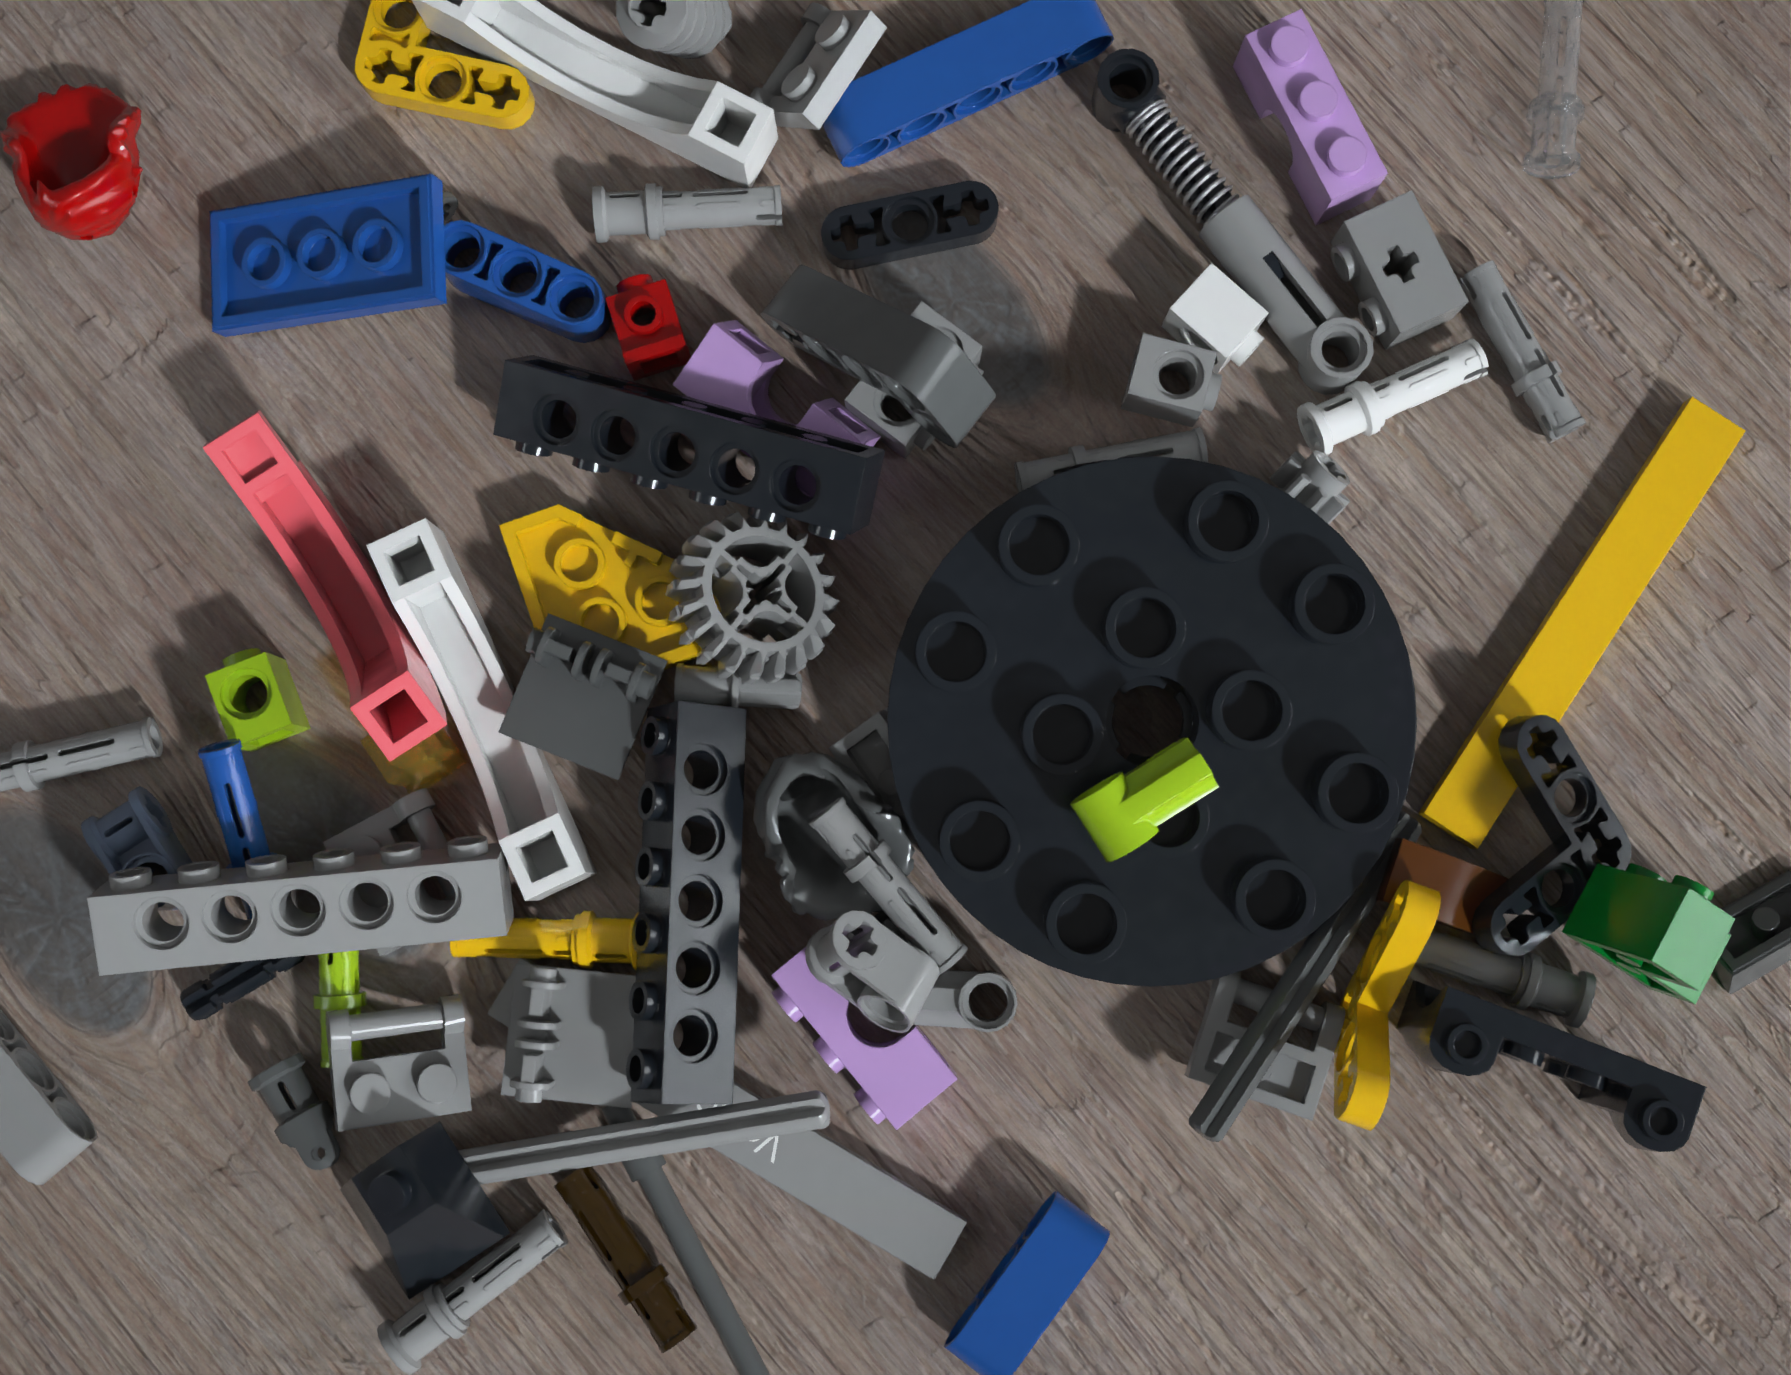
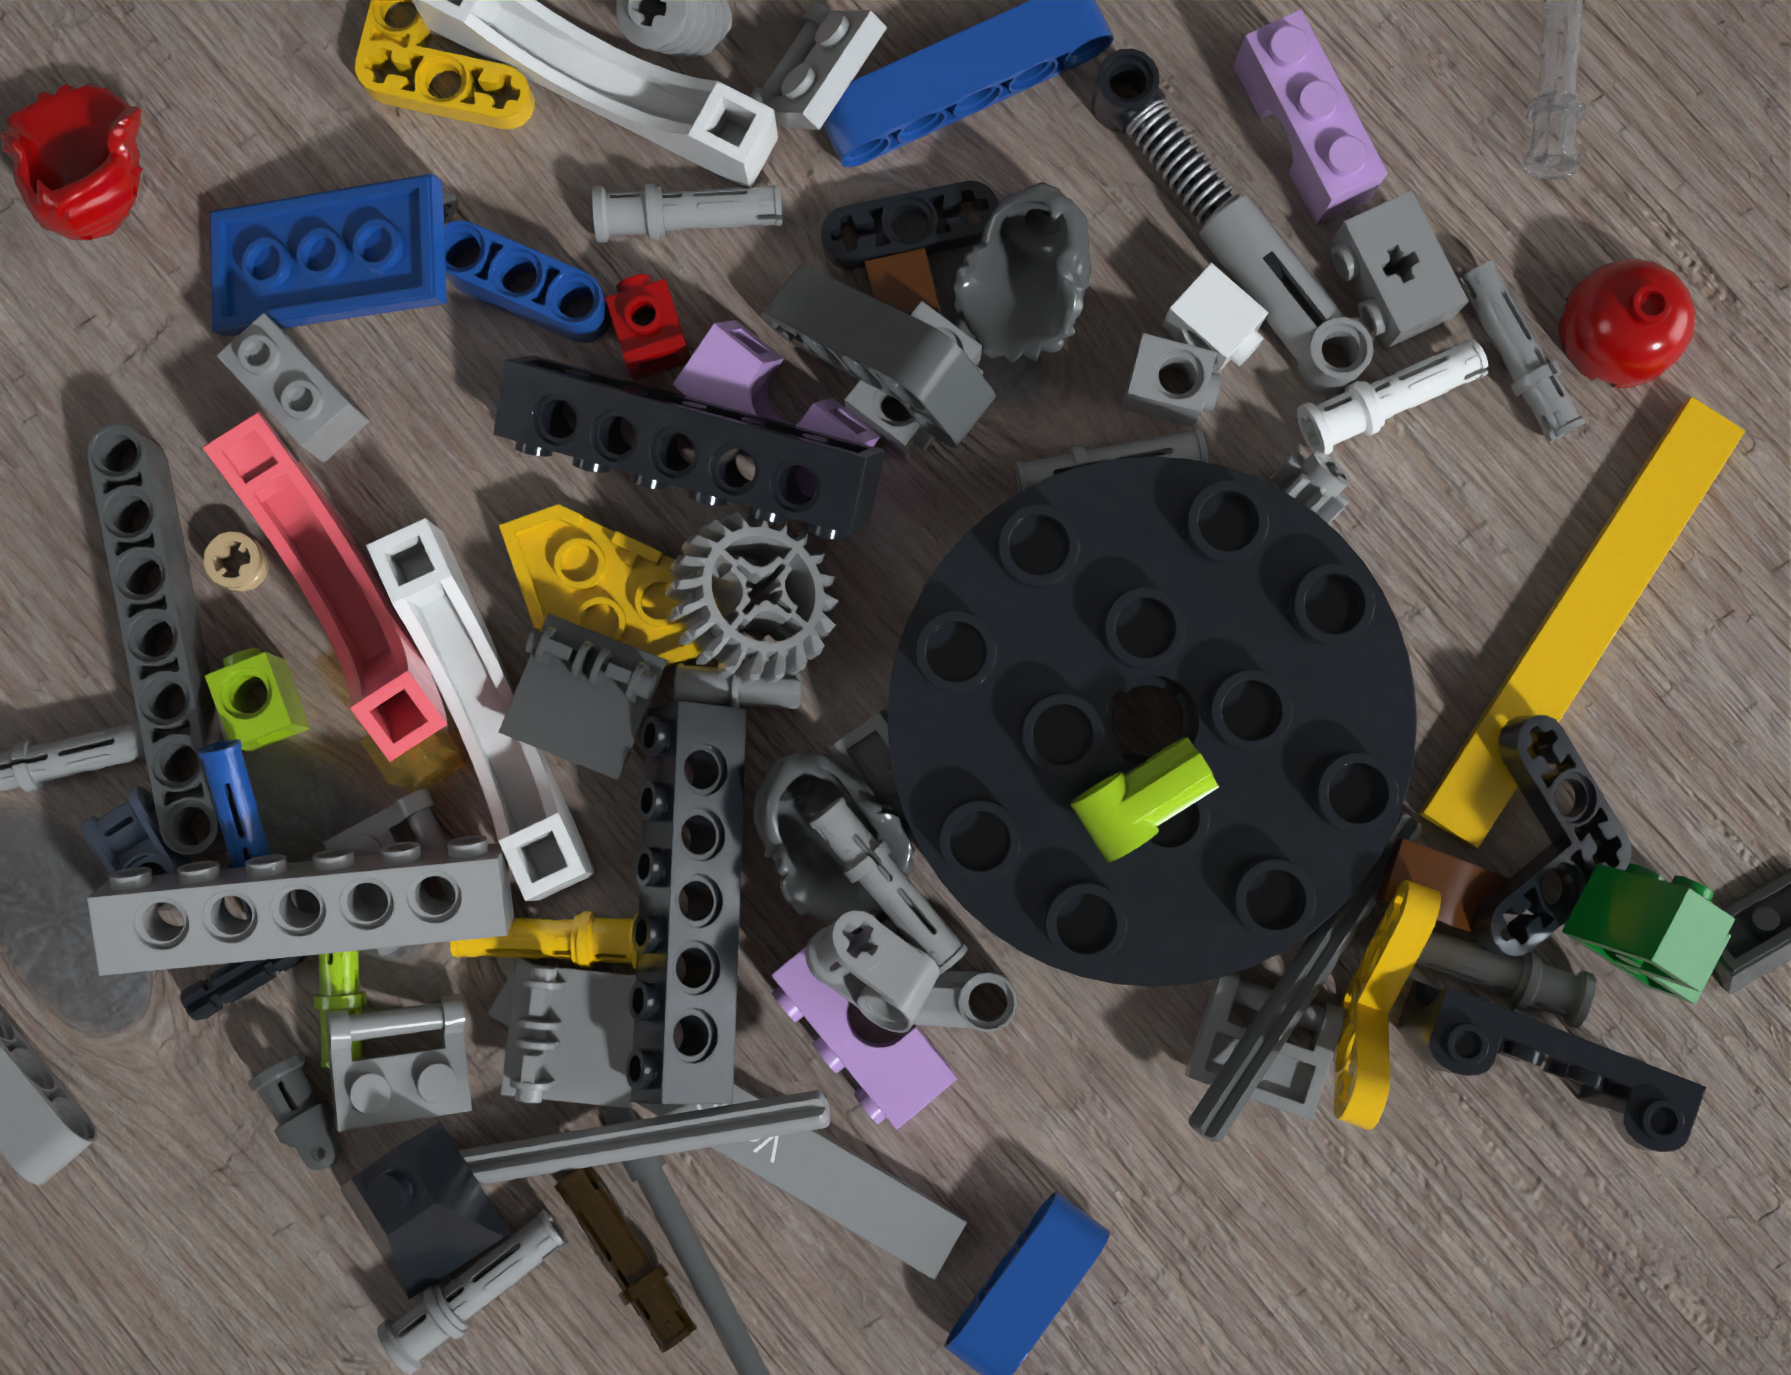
none -> dark grey beam [88,424,238,856]
none -> tan bush [203,531,270,592]
none -> light grey brick [216,313,370,463]
none -> reddish brown tile [864,248,939,315]
none -> dark grey piece [953,182,1091,363]
none -> red cylinder [1558,258,1696,389]

